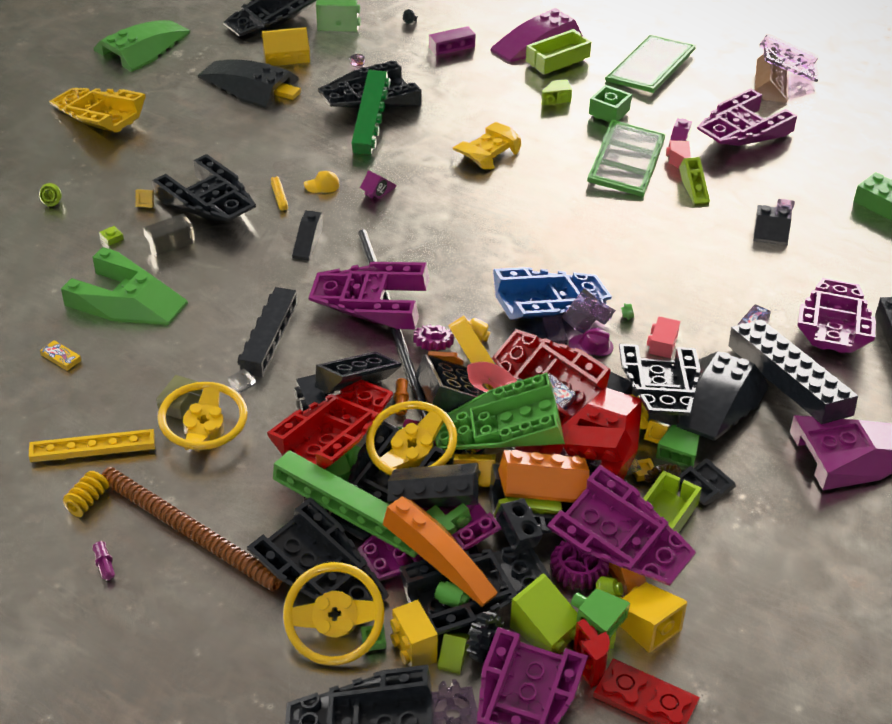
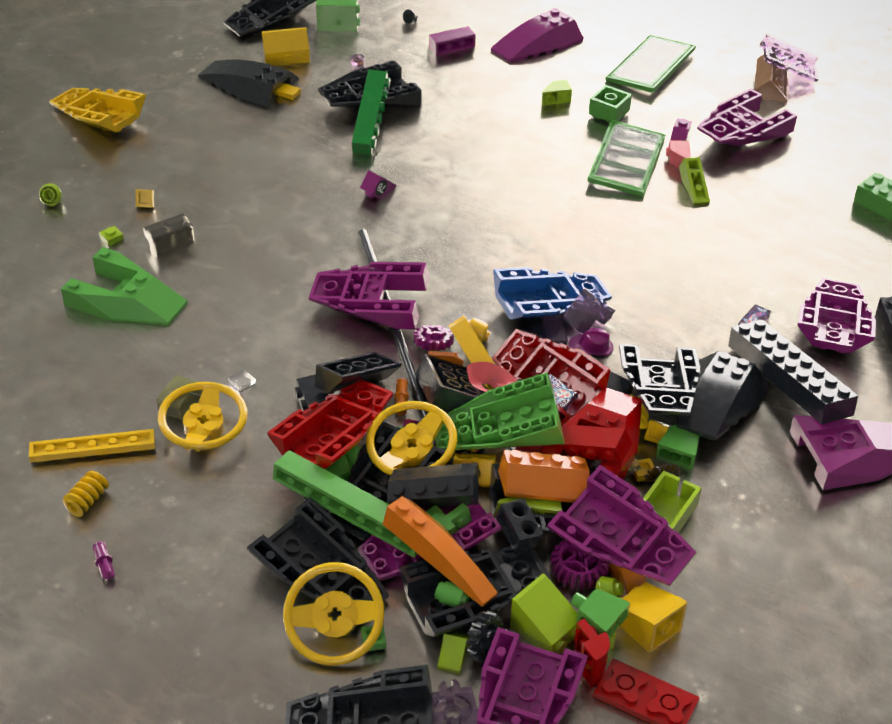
yellow tile [40,340,82,371] -> none
bright green wedge [94,20,190,72] -> none
dark orange piece [102,467,282,591] -> none
black wedge [152,154,256,221] -> none
black brick [237,287,297,377] -> none
yellow axle [271,176,288,211] -> none
black slope [292,210,323,261] -> none
yellow piece [304,171,339,193] -> none
yellow brick [390,600,438,667] -> none
yellow piece [453,122,522,169] -> none
lime piece [526,29,592,74] -> none
bright green plate [621,303,634,321] -> none
coral brick [647,316,680,359] -> none
black slope [678,458,736,506] -> none
black slope [753,204,792,246] -> none
clear purple tile [775,198,795,211] -> none

